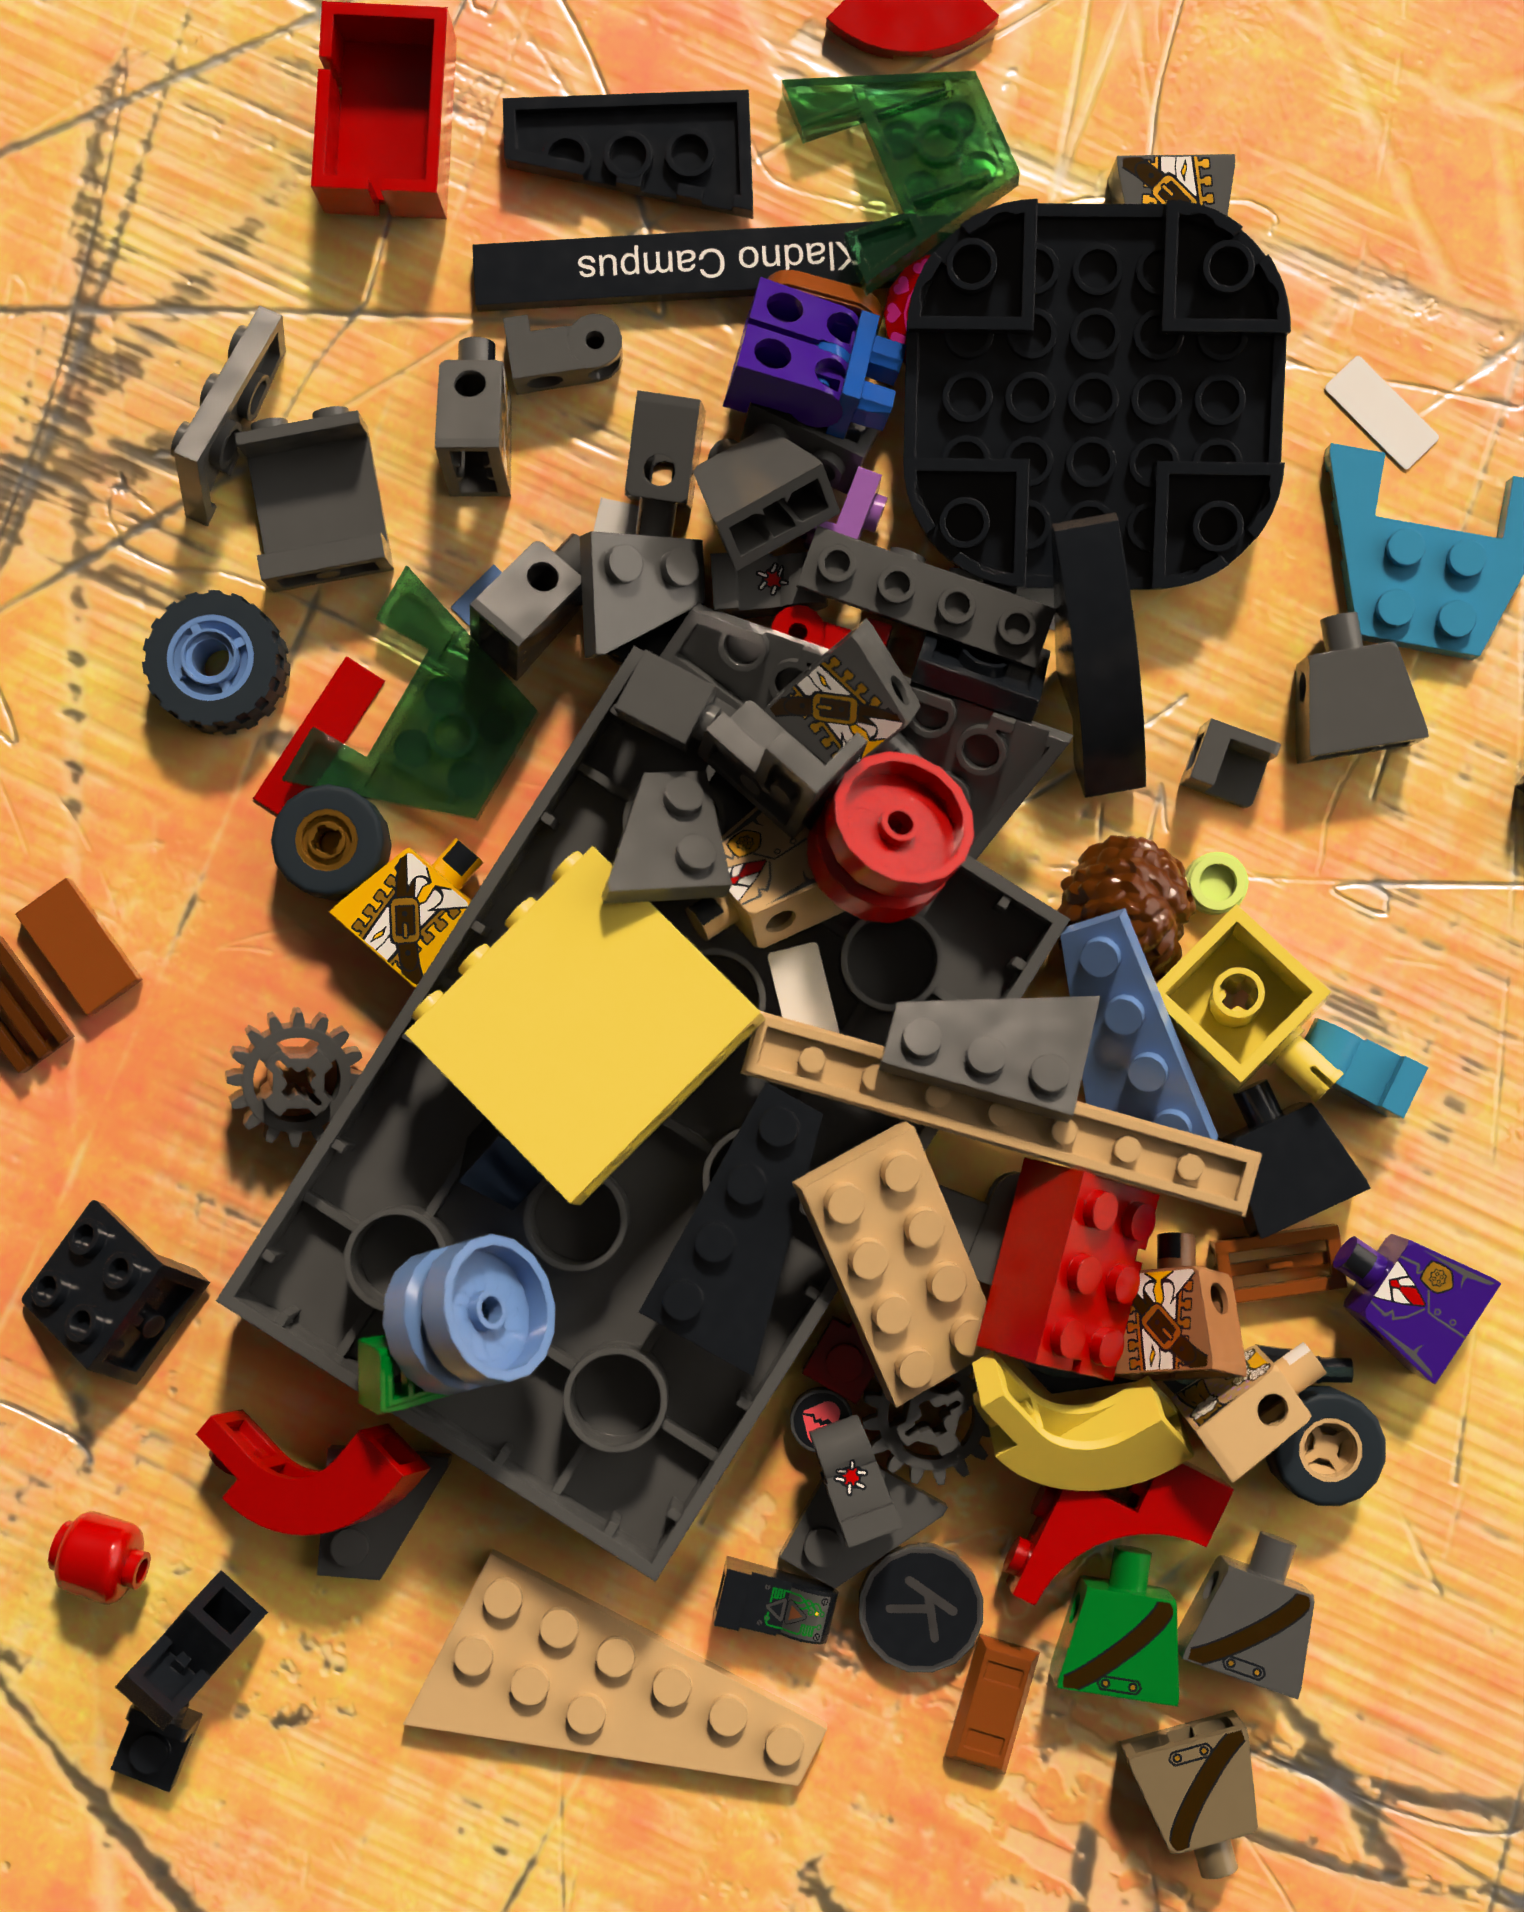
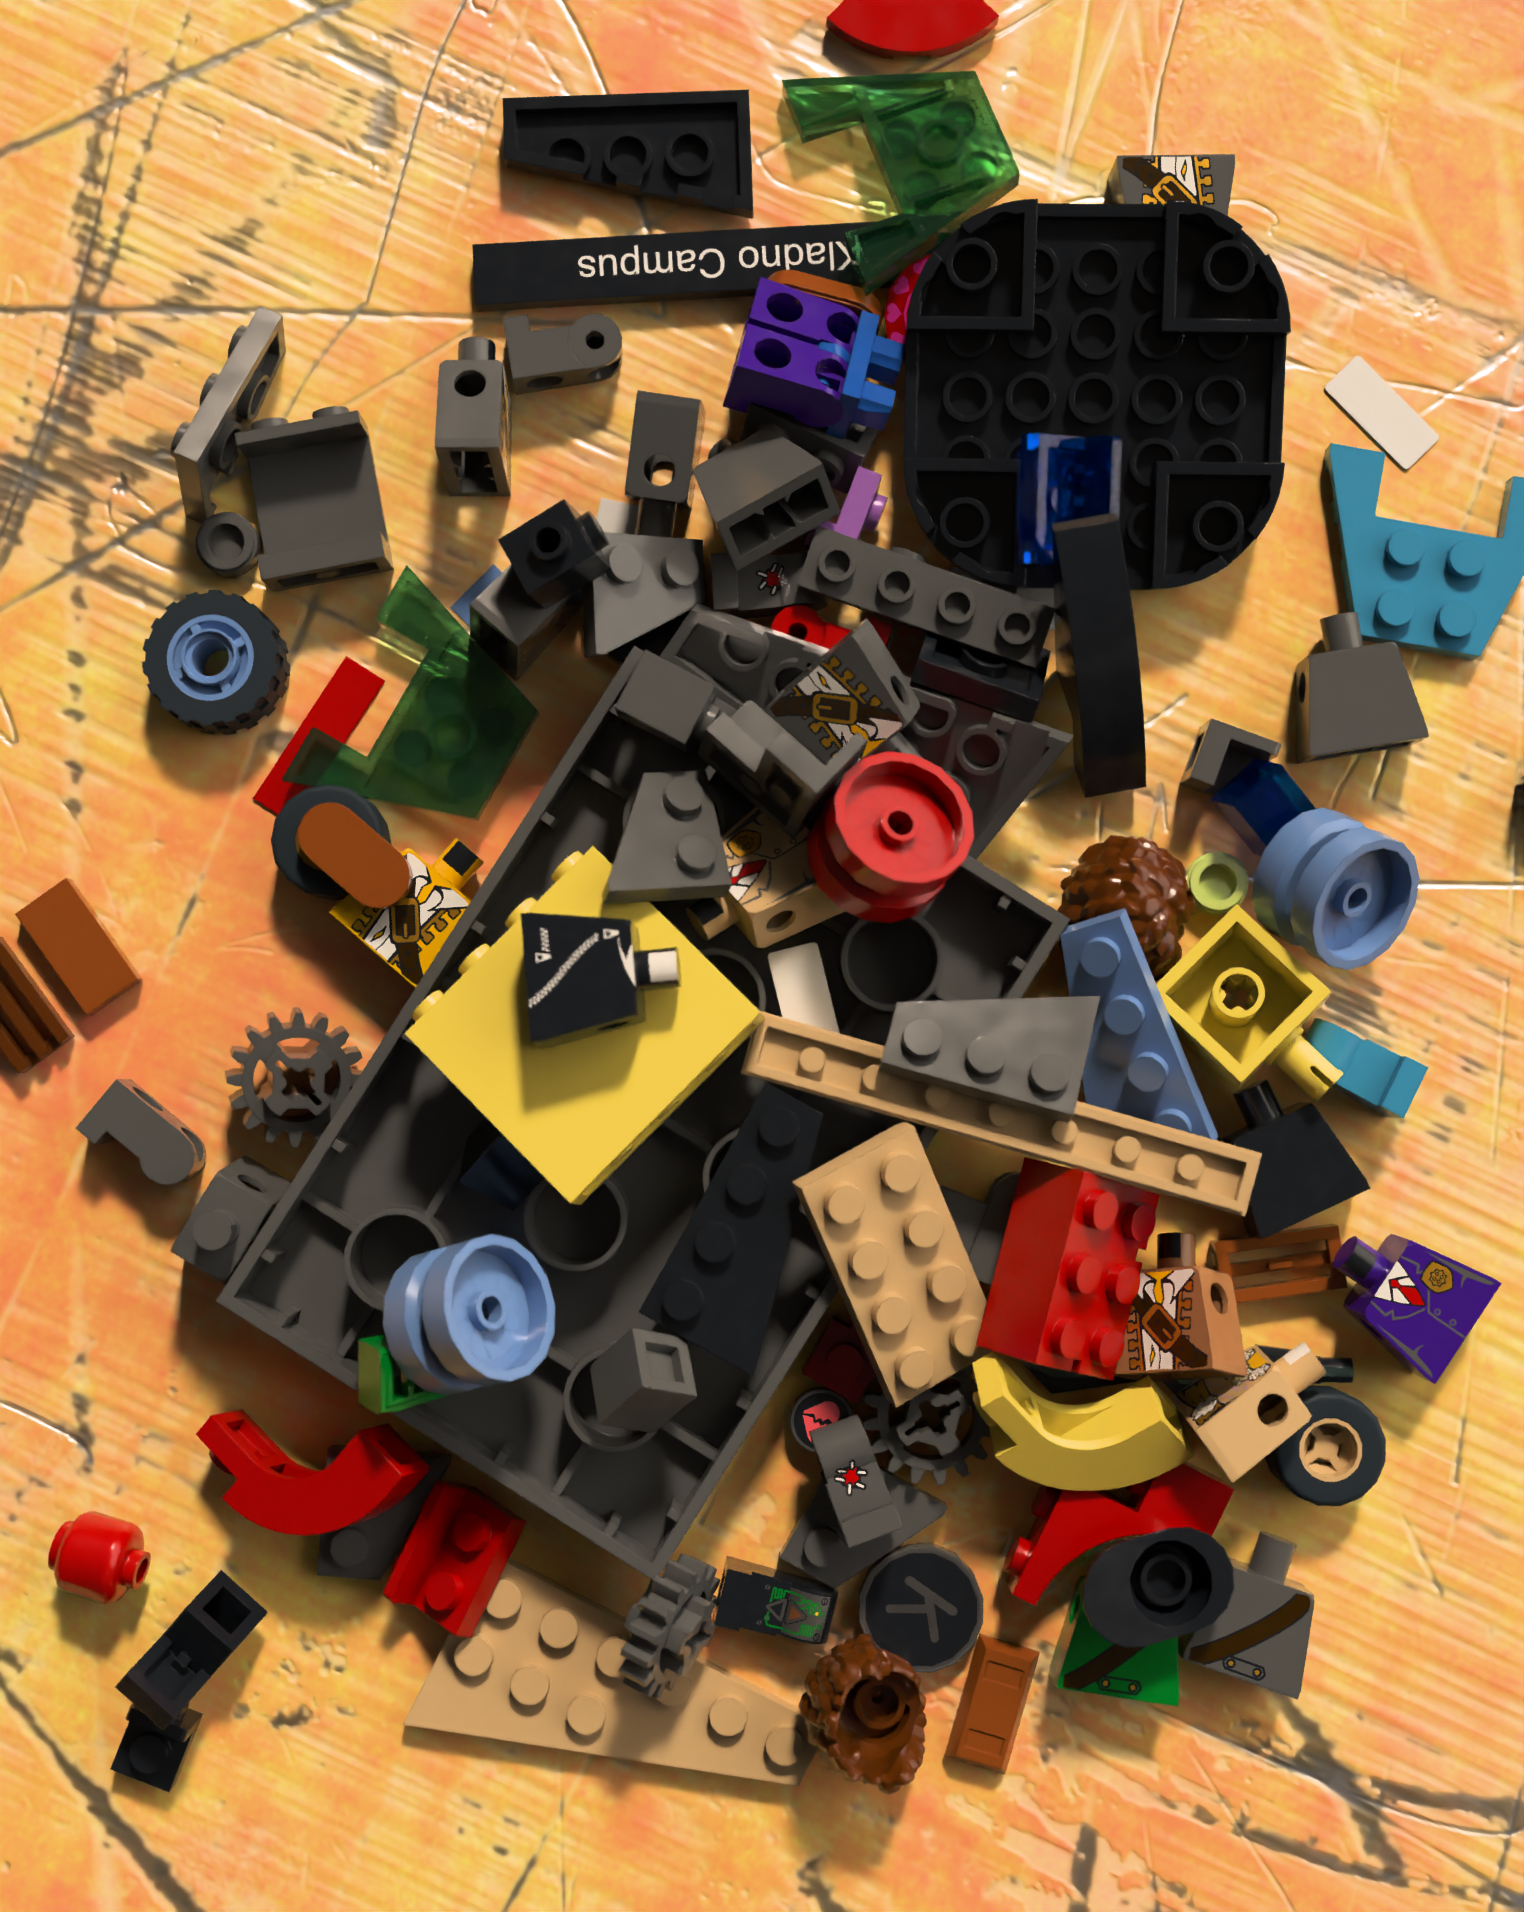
black bracket [22,1200,210,1385] -> none
red piece [311,1,457,219] -> none
dark tan torso [1119,1710,1258,1879] -> none
none -> dark grey leg [76,1079,206,1185]
none -> dark grey torso [170,1155,291,1284]
none -> dark grey tile [195,512,262,578]
none -> dark orange tile [298,802,413,909]
none -> red bracket [383,1481,527,1637]
none -> black brick [498,499,611,609]
none -> black torso [521,912,682,1048]
none -> dark grey panel [590,1328,697,1433]
none -> dark grey gear [619,1553,720,1699]
none -> reddish brown hair [798,1634,927,1795]
none -> clear blue bracket [1018,433,1122,565]
none -> black piece [1083,1527,1234,1648]
none -> clear blue brick [1210,758,1316,856]
none -> medium blue wheel [1252,807,1419,970]

